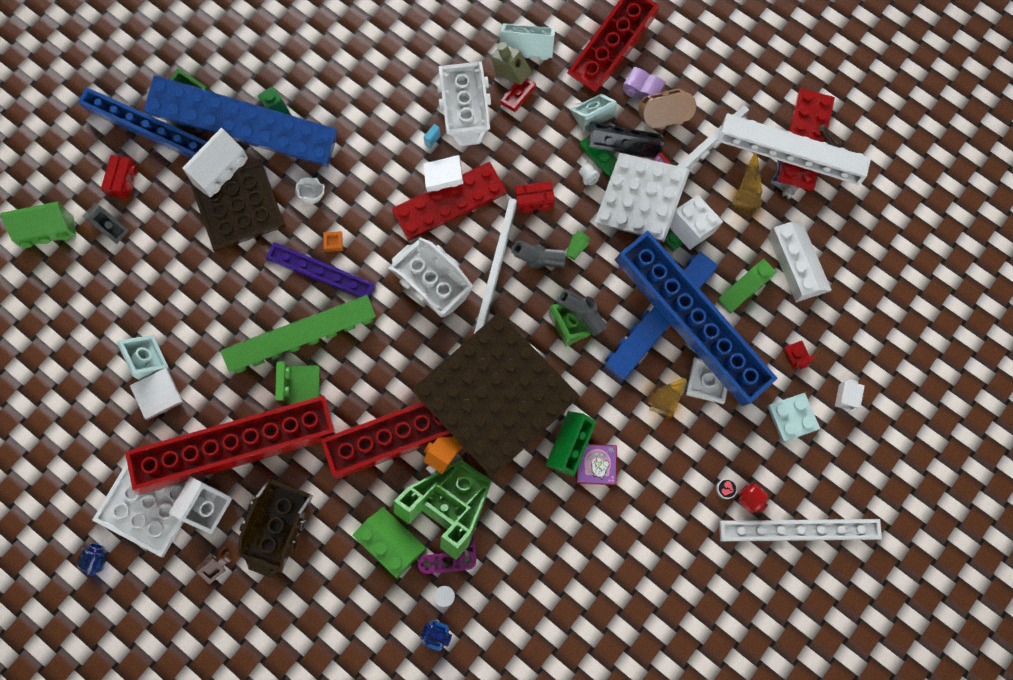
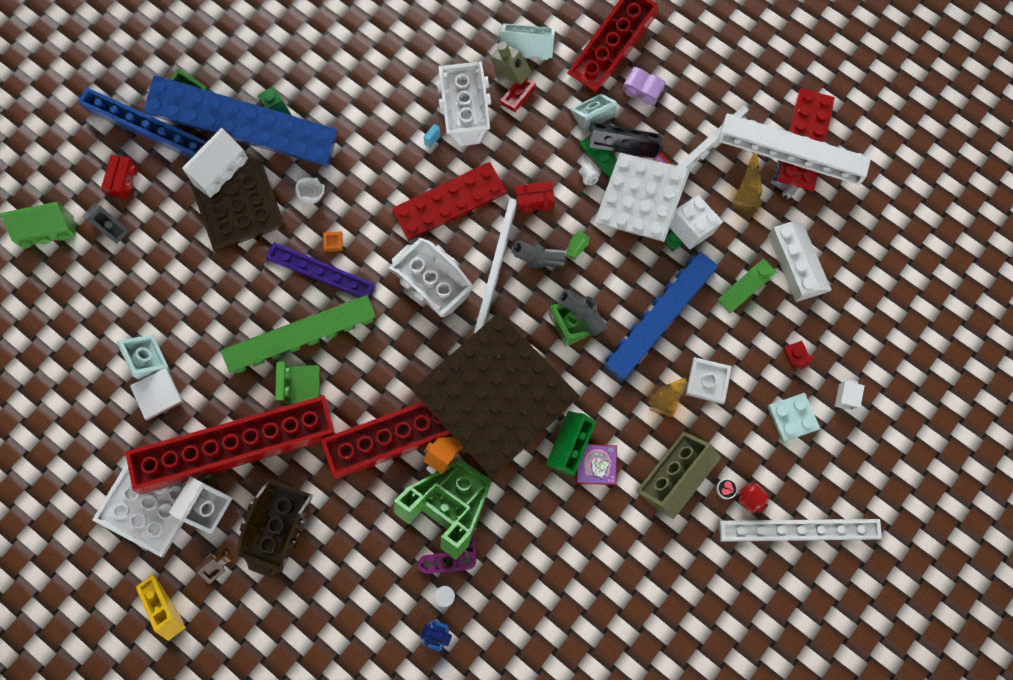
clear blue head [77,543,108,576] -> none
bright green slope [353,507,426,579] -> none
white tile [424,155,463,192] -> none
blue brick [615,230,778,406] -> none
medium nougat brick [639,88,696,130] -> none
dark brown piece [818,125,844,148] -> none
none -> yellow slope [136,574,186,641]
none -> olive slope [636,431,721,519]

